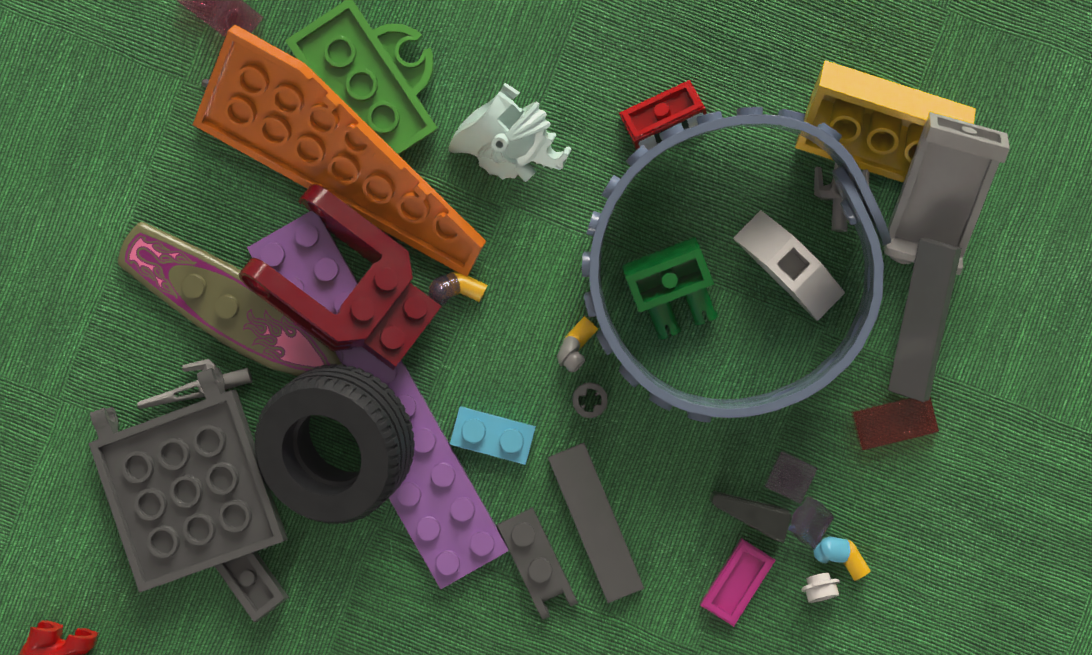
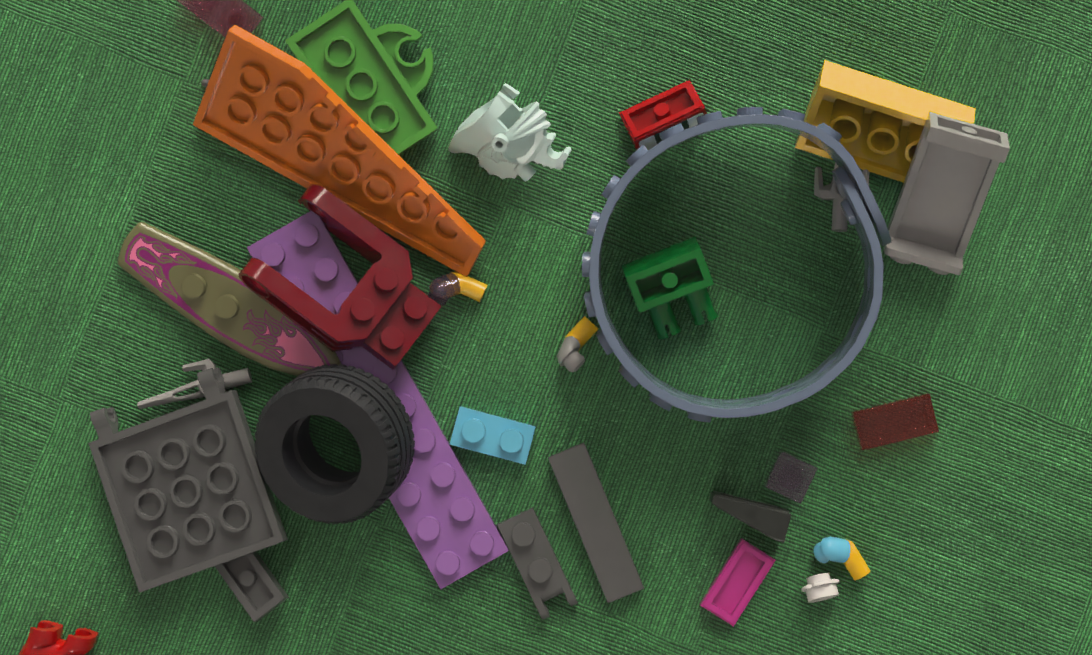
dark grey bush [572,382,608,418] -> none
white slope [733,210,845,321] -> none
plate [788,496,834,550] -> none
dark grey tile [888,238,962,402] -> none

